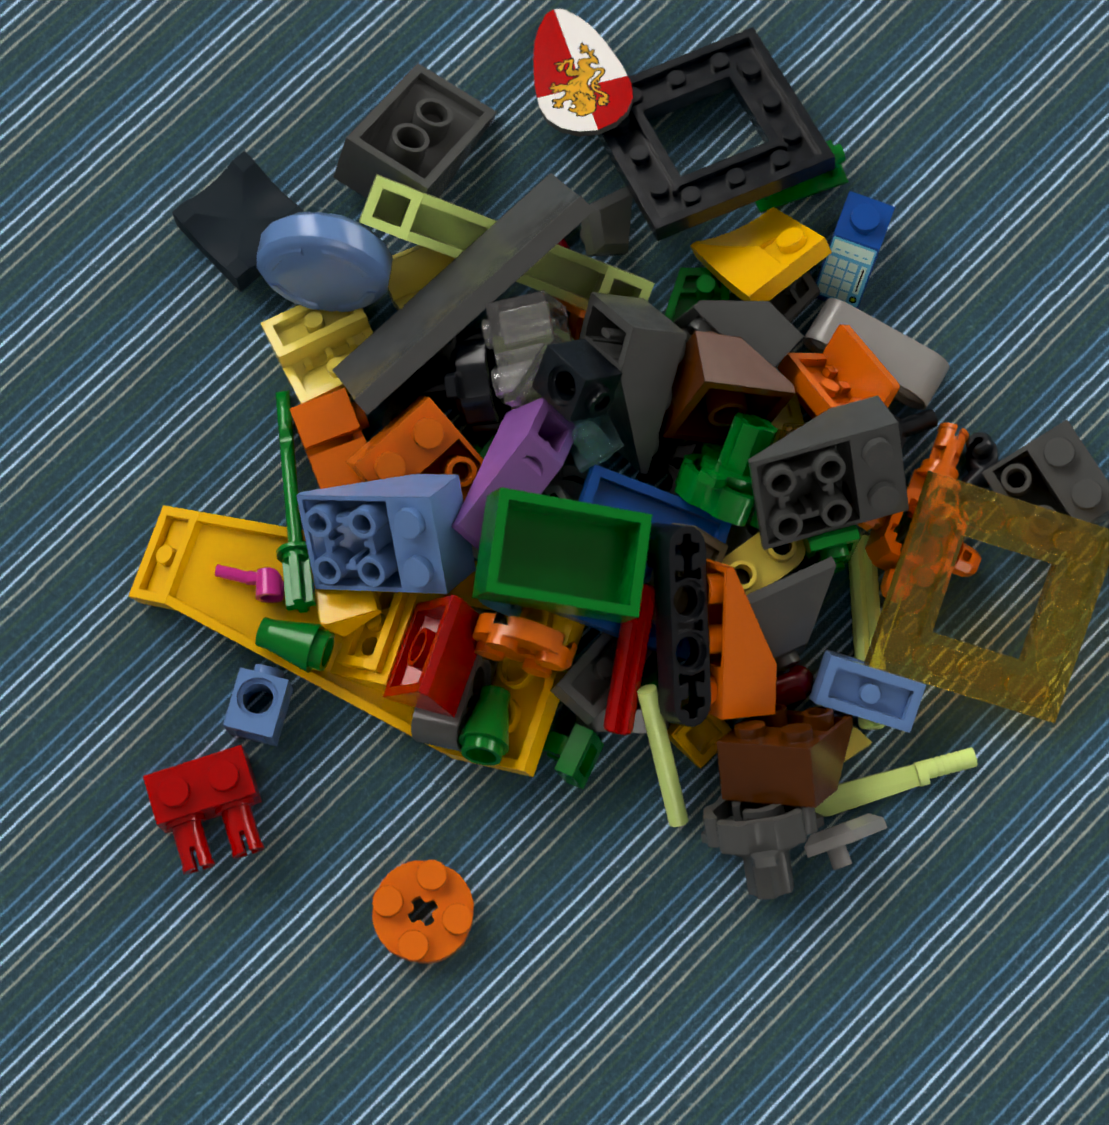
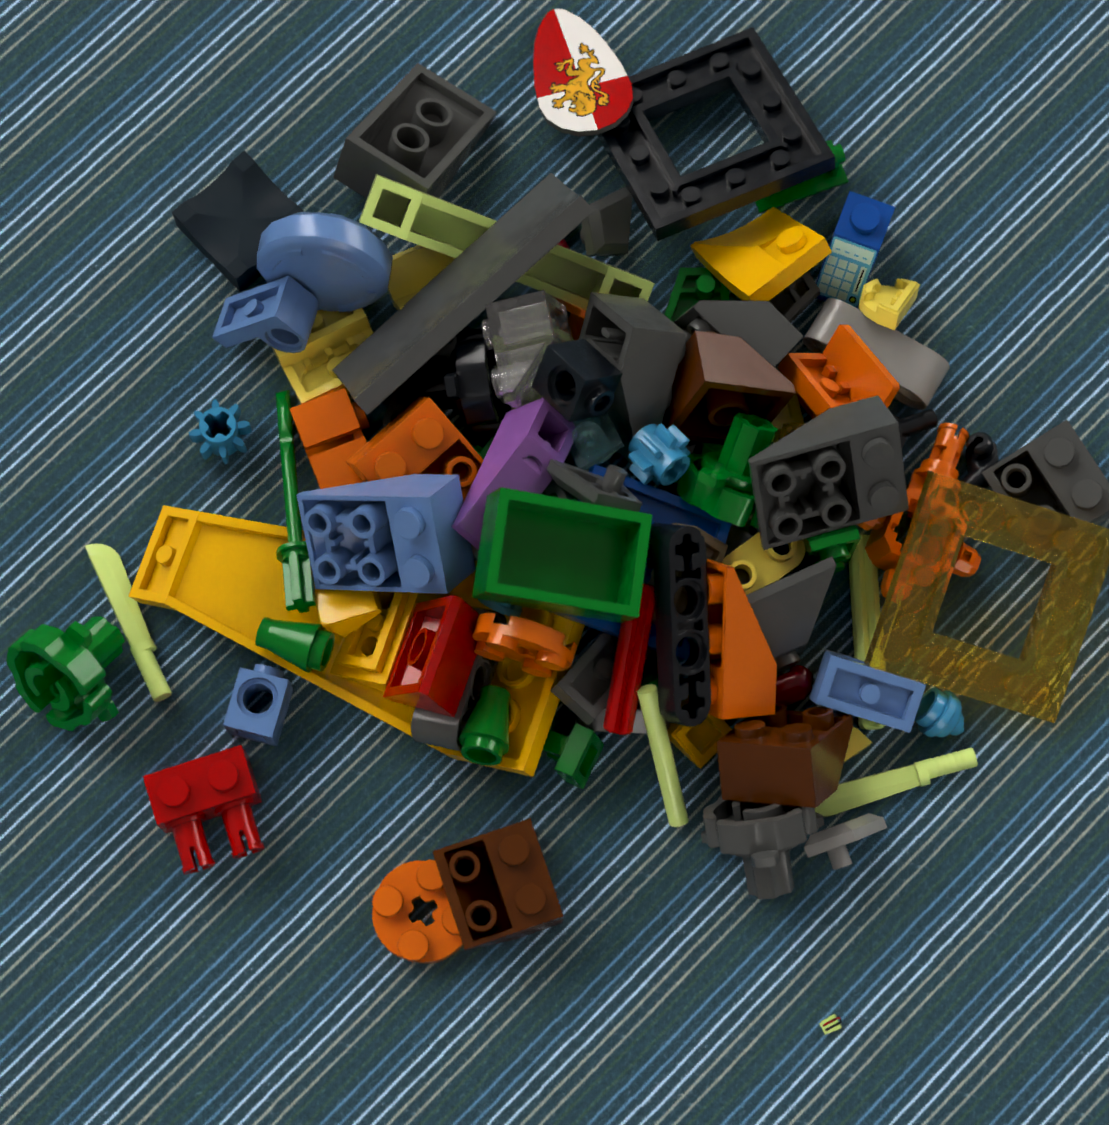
dark pink hand [215,564,284,603] -> none
none -> green piece [6,616,125,731]
none -> yellowish green piece [85,544,172,702]
none -> dark azure gear [189,399,252,464]
none -> medium blue plate [212,275,320,353]
none -> reddish brown slope [432,818,564,951]
none -> dark grey piece [546,459,642,512]
none -> dark azure gear [628,423,690,486]
none -> yellowish green piece [819,1014,842,1035]
none -> light yellow plate [858,278,920,331]
none -> dark azure plate [914,687,964,738]

